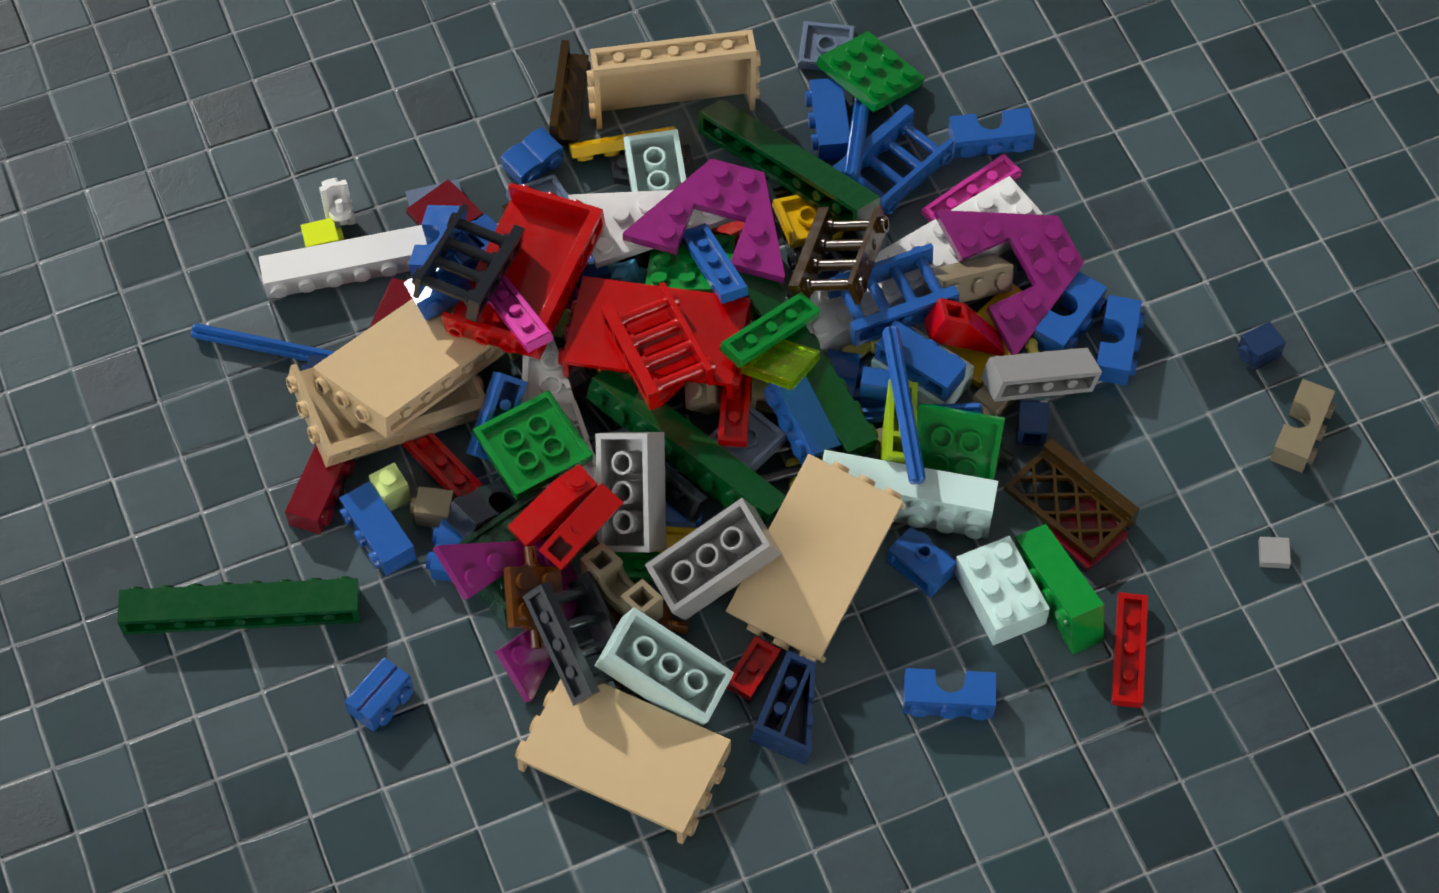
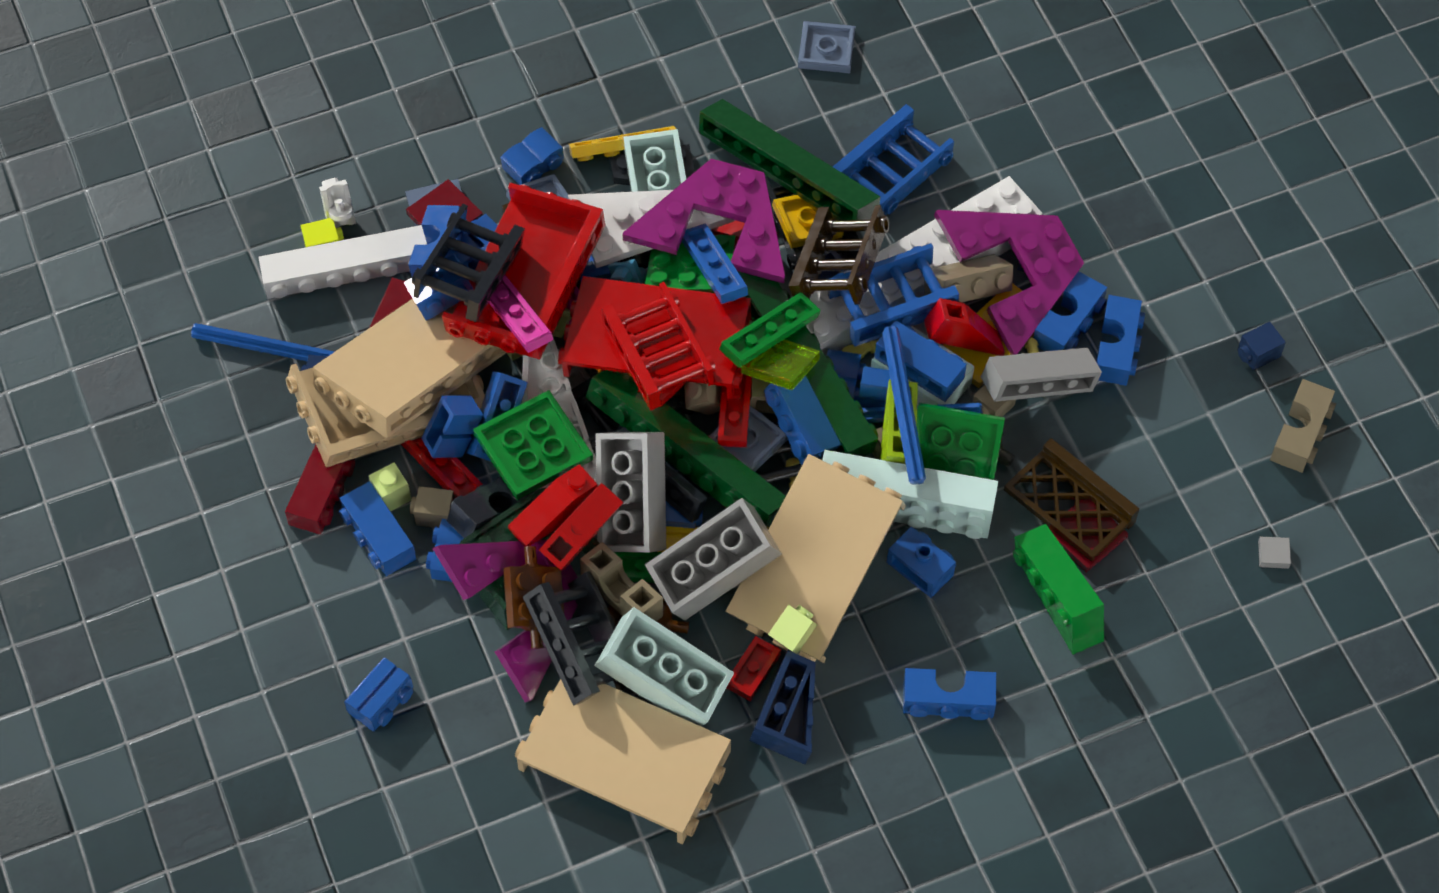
dark green brick [117,576,361,635] -> none
dark brown fence [549,40,589,146] -> none
tan panel [586,30,761,129] -> none
blue brick [805,78,850,161] -> none
green plate [816,31,925,112] -> none
blue axle [844,98,869,181] -> none
dark pink tile [921,154,1022,222] -> none
blue arch [948,108,1035,158] -> none
light aqua brick [954,536,1050,645] -> none
dark blue brick [1016,400,1049,446] -> none
red plate [1111,592,1148,708] -> none
none -> blue piece [421,395,483,458]
none -> yellowish green brick [768,605,817,654]

